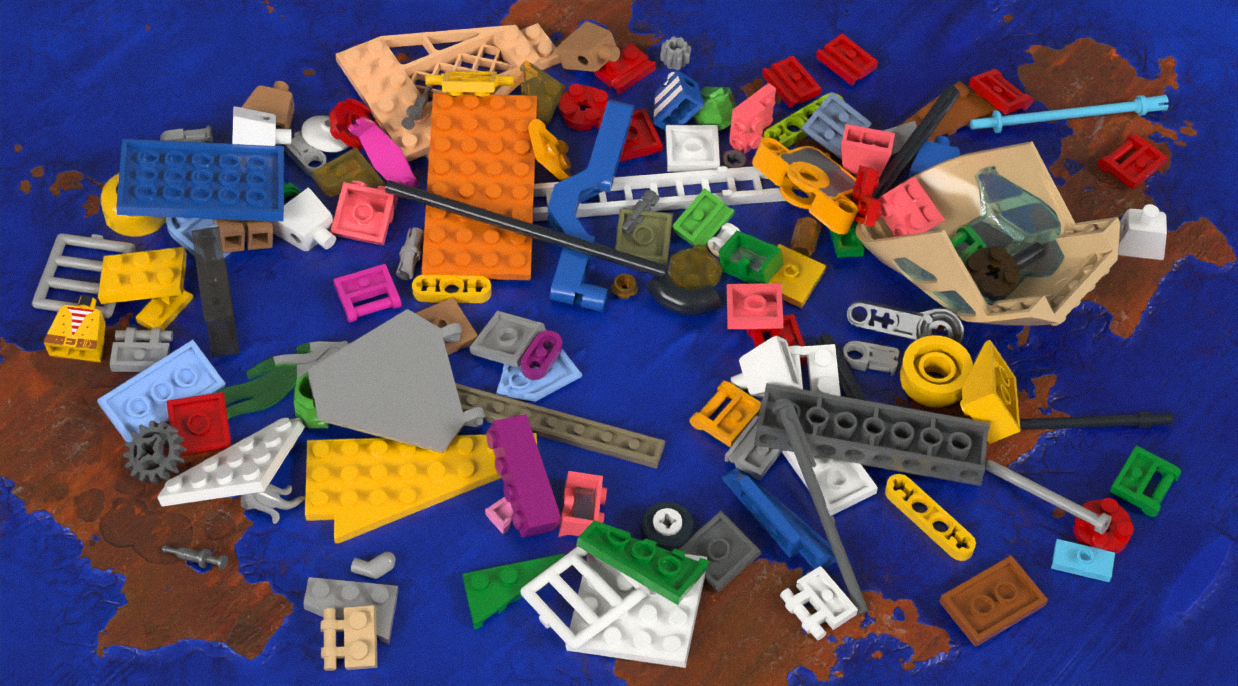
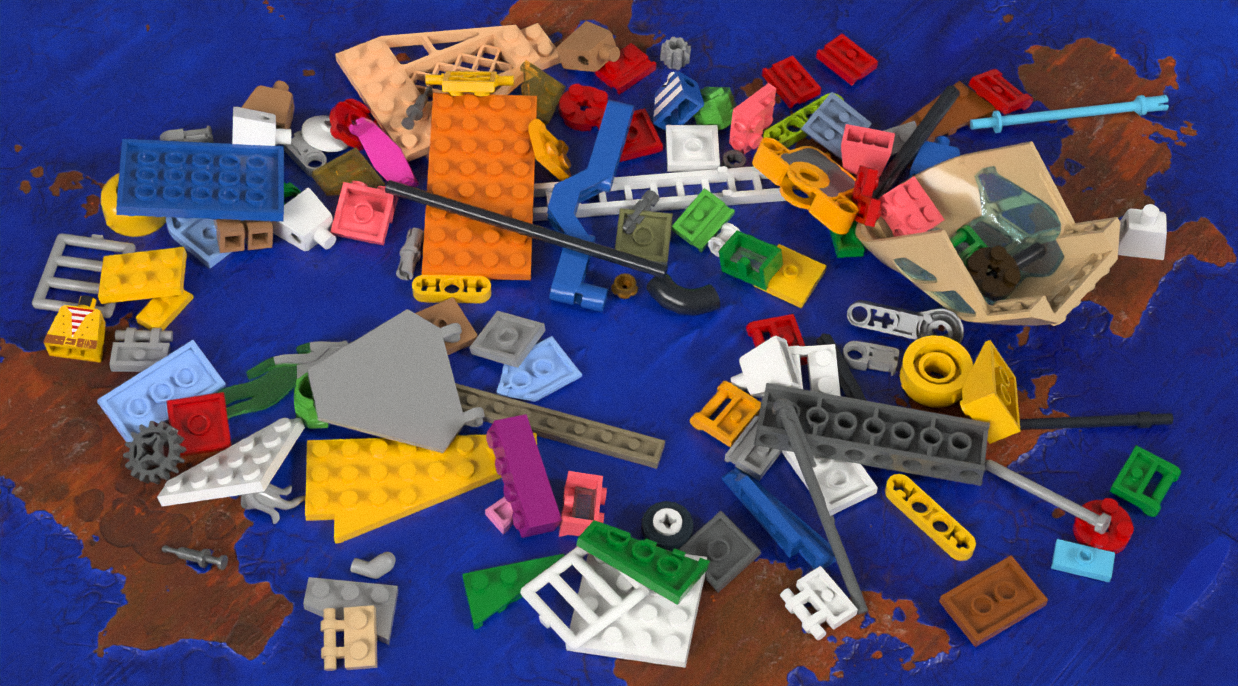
clear smoke fence [192,227,240,358] -> none
dark pink plate [333,264,402,323] -> none
magenta plate [521,330,562,380] -> none
clear yellow dish [669,245,722,289] -> none
coral plate [727,283,783,329] -> none
clear orange brick [790,217,821,257] -> none
red plate [1097,133,1168,190] -> none

